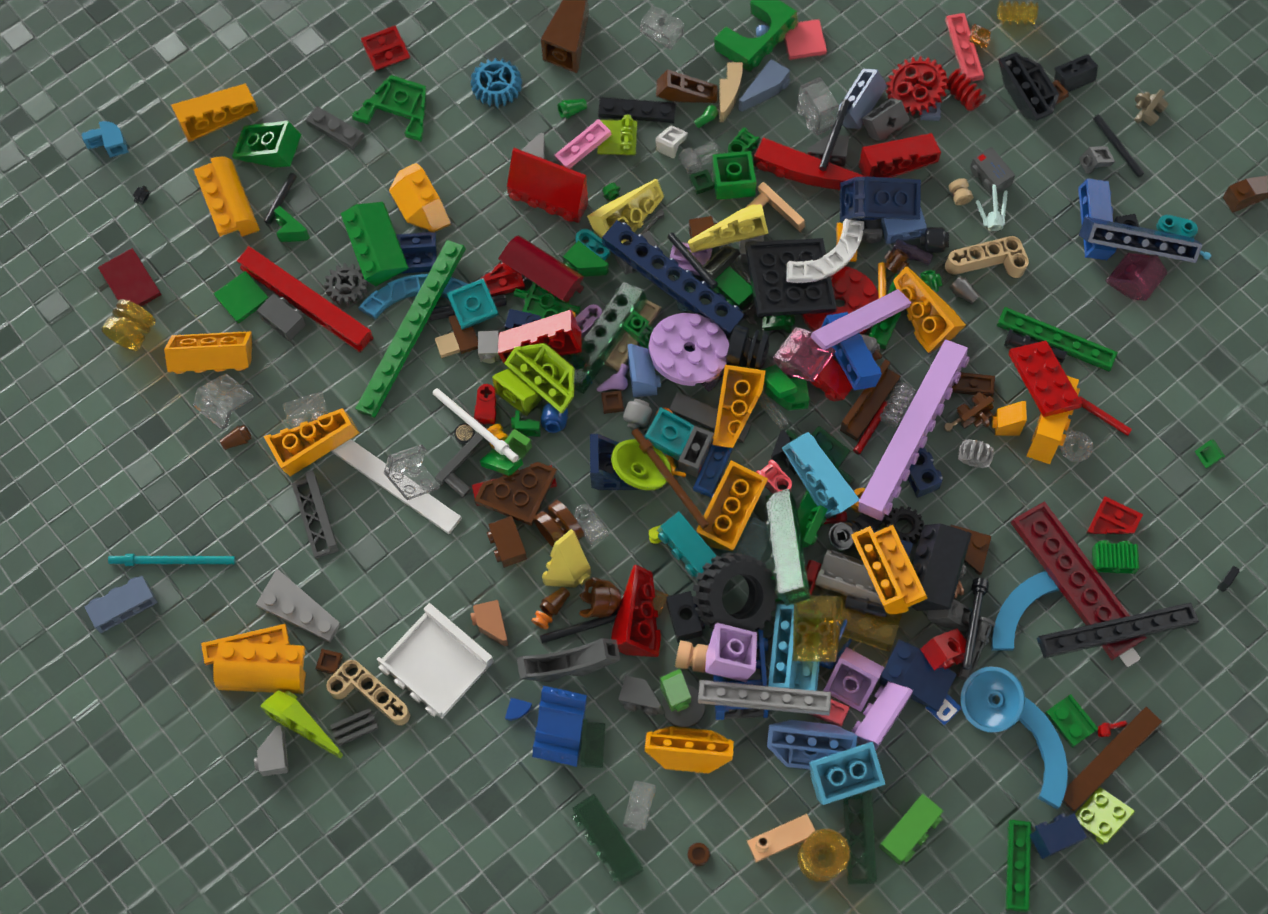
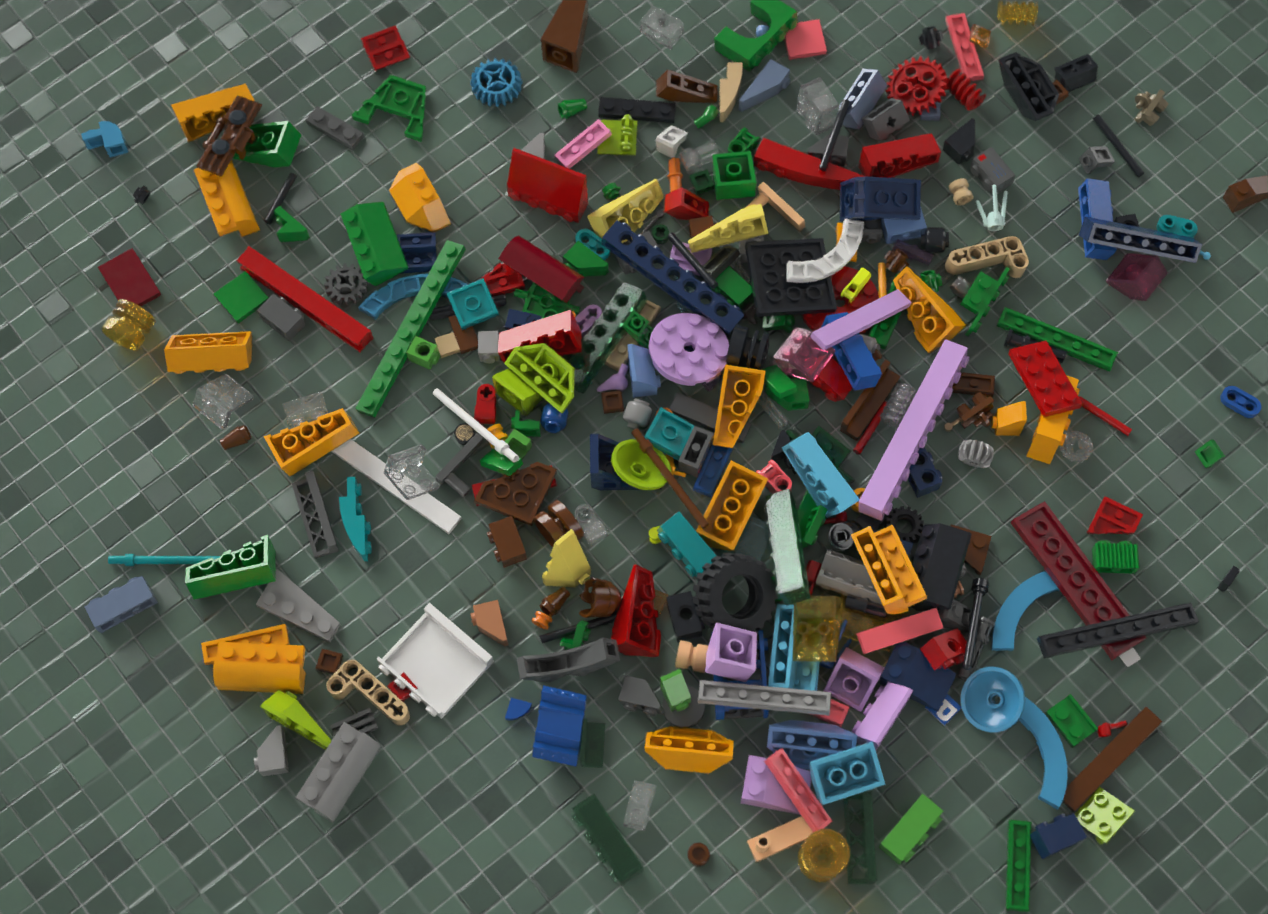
none -> green wedge [185,534,276,600]
none -> reddish brown piece [196,95,262,177]
none -> light grey brick [295,722,381,823]
none -> teal slope [339,476,372,561]
none -> red tile [387,672,418,702]
none -> bright green brick [406,336,440,370]
none -> green bracket [560,620,591,650]
none -> dark green bush [652,224,669,245]
none -> red slope [664,188,709,220]
none -> orange axle [668,157,683,192]
none -> lavender slope [741,755,811,815]
none -> coral tile [764,748,832,835]
none -> neon yellow bar [840,268,872,303]
none -> coral tile [857,608,944,654]
none -> black gear [918,26,943,49]
none -> black slope [942,118,975,165]
none -> green bracket [960,267,1010,336]
none -> blue plate [1220,386,1261,418]

